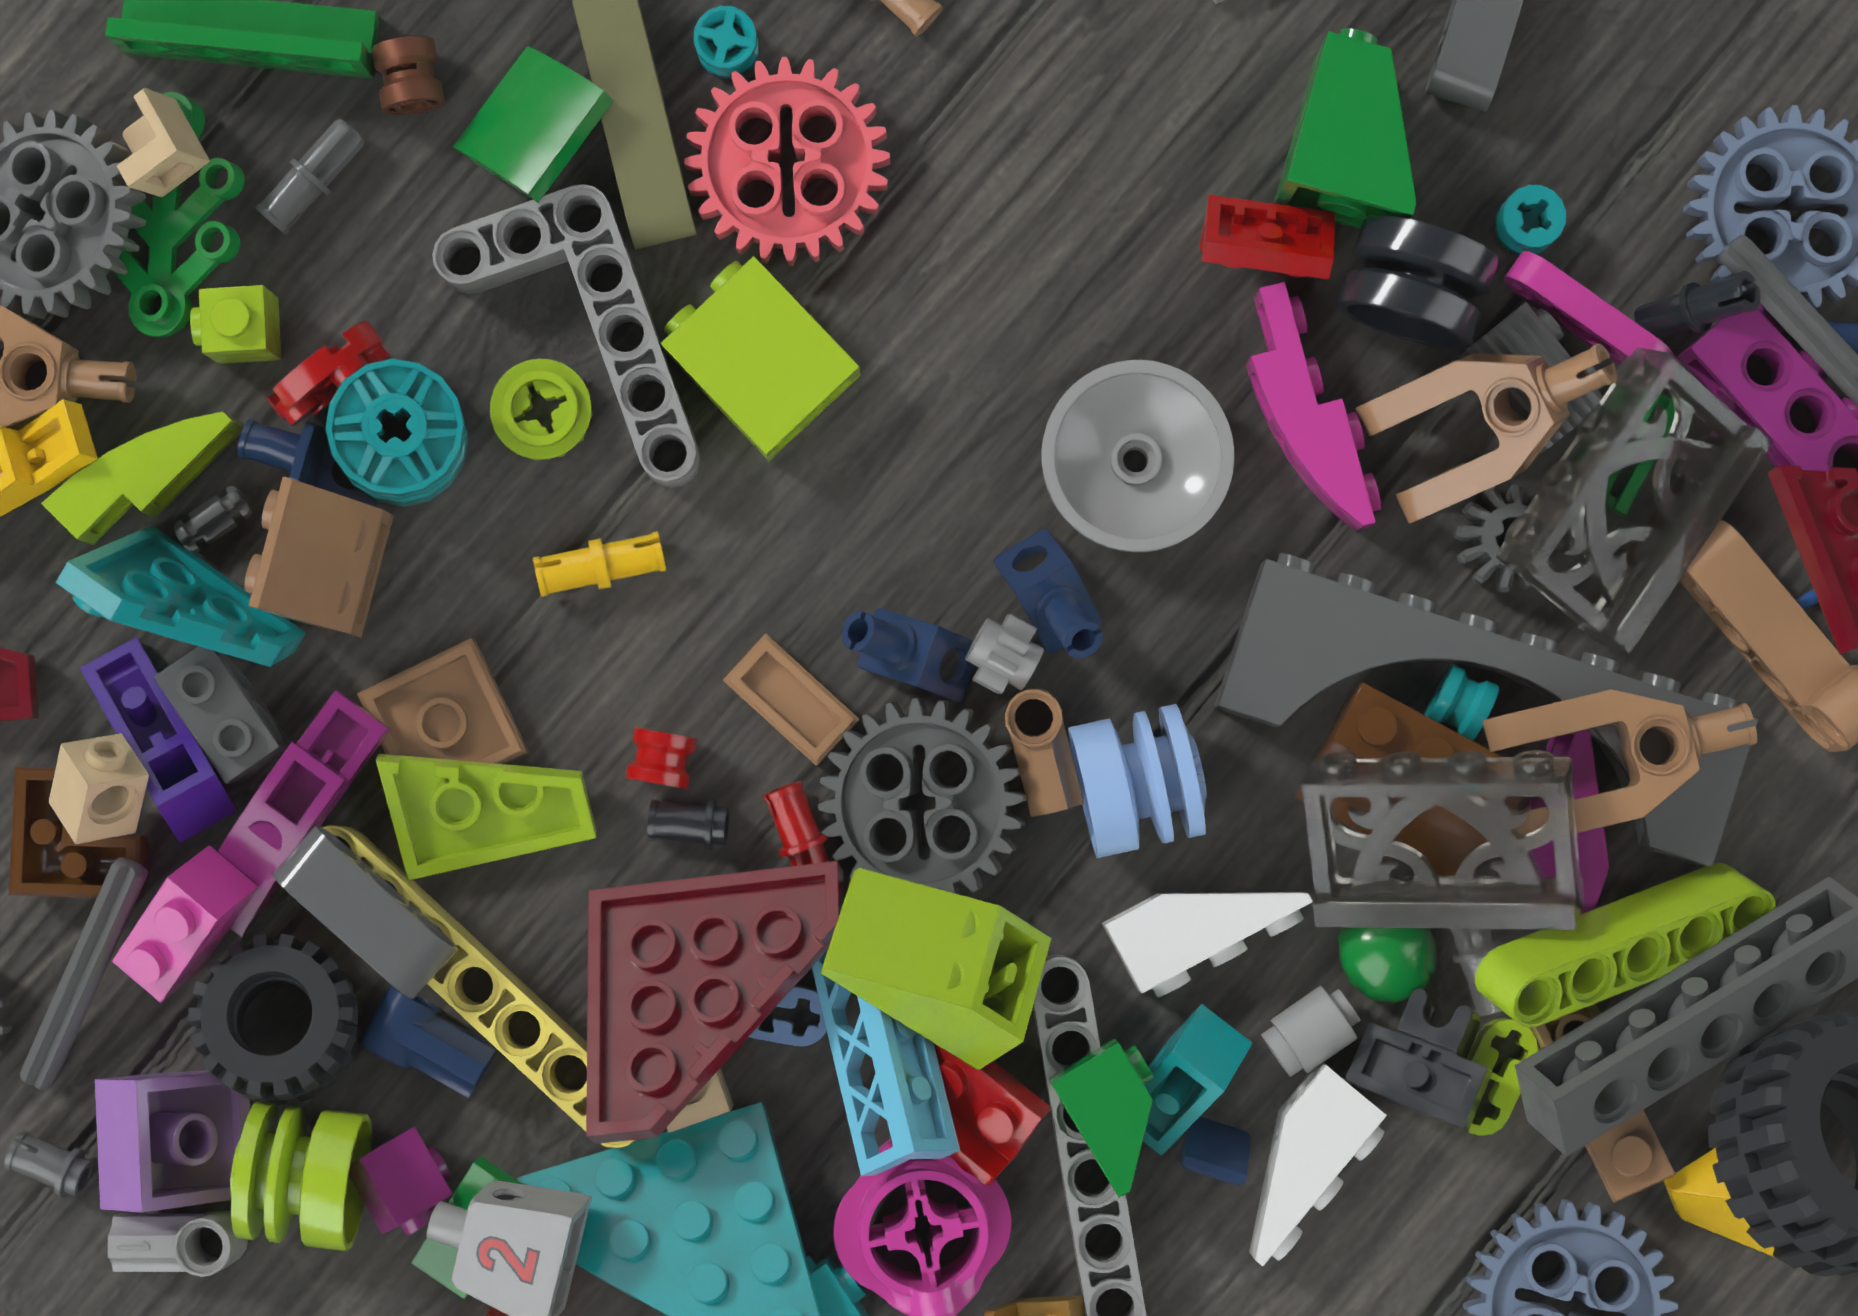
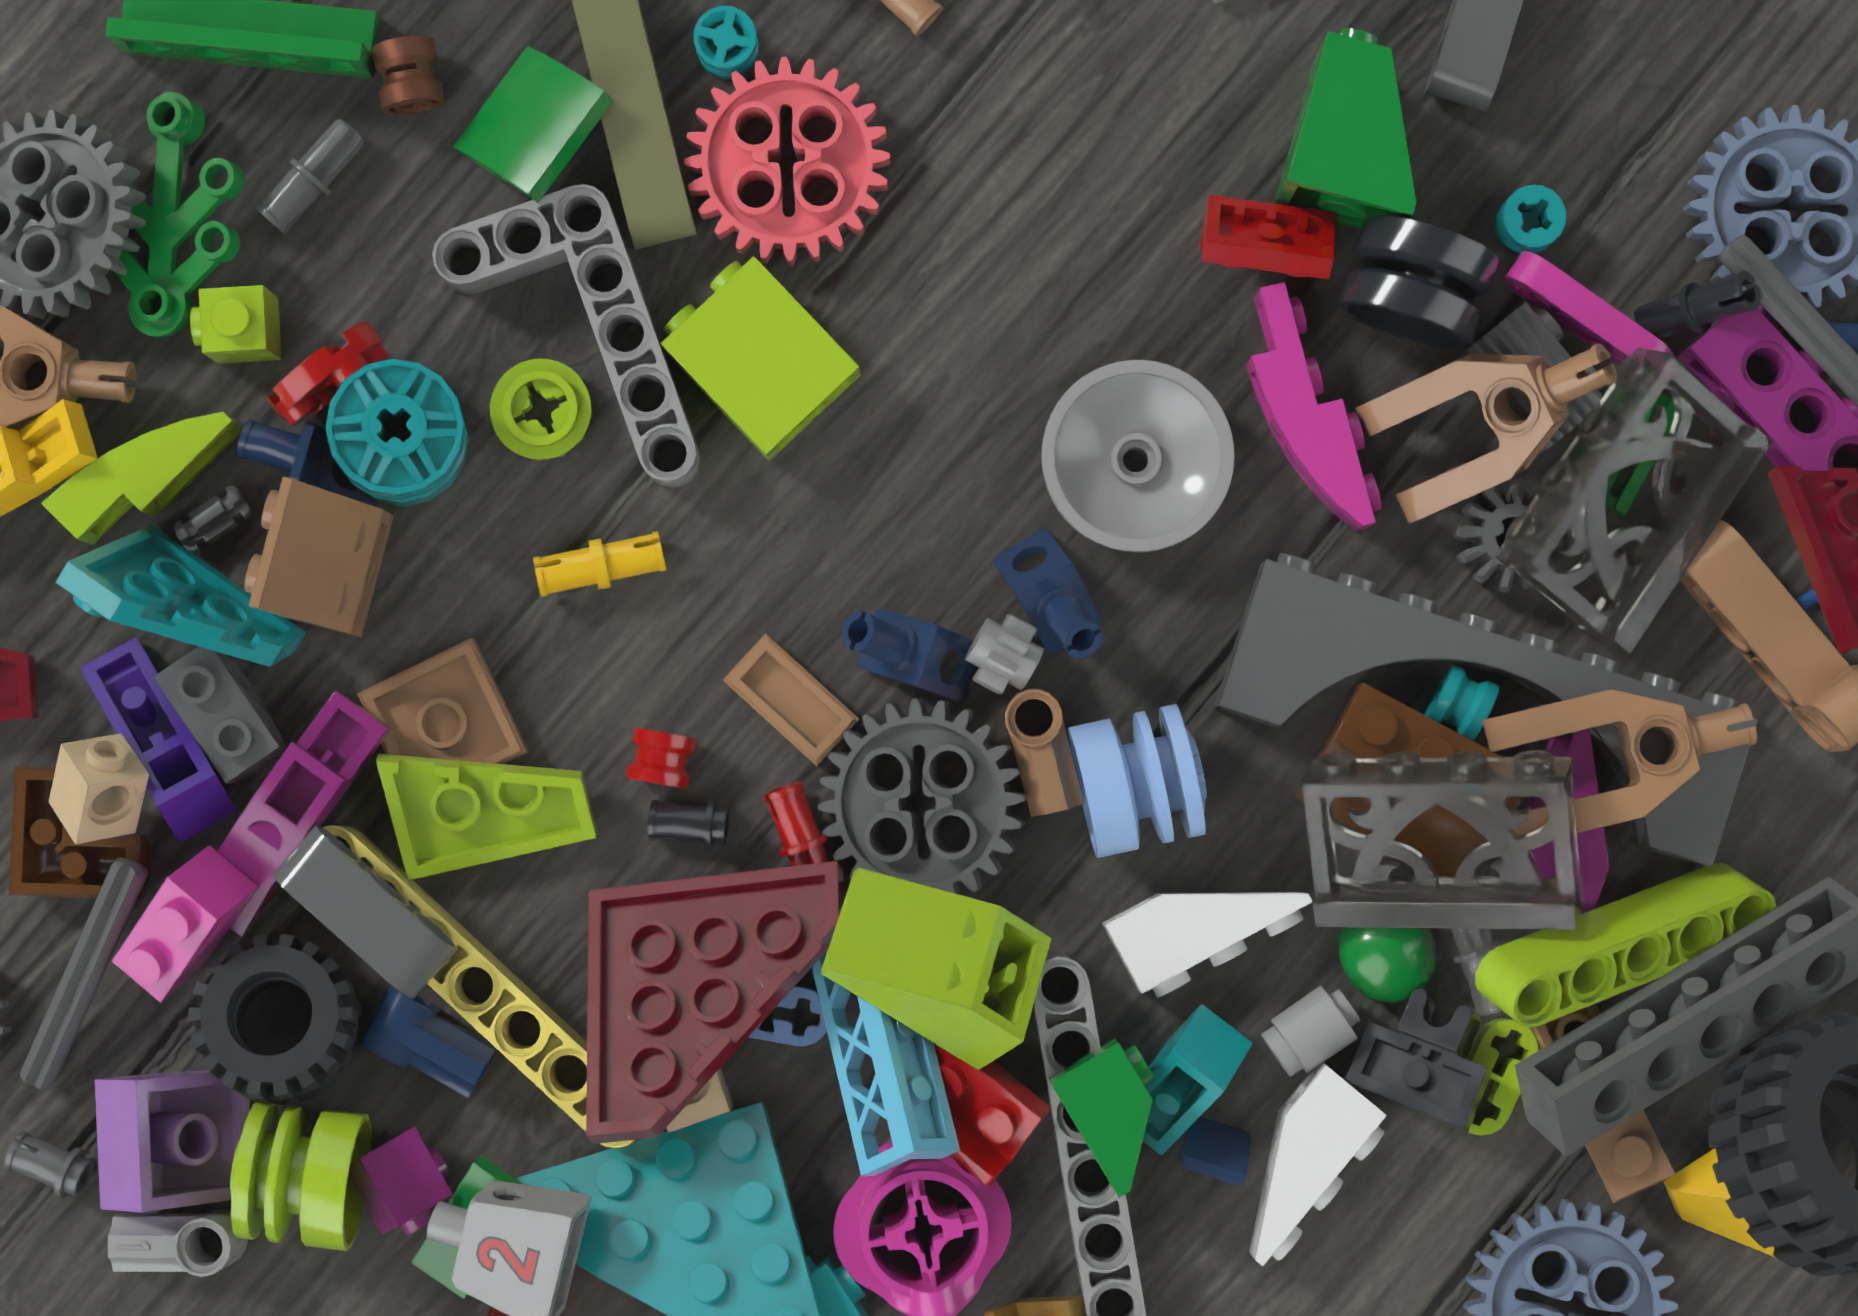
tan panel [117,88,210,197] -> none

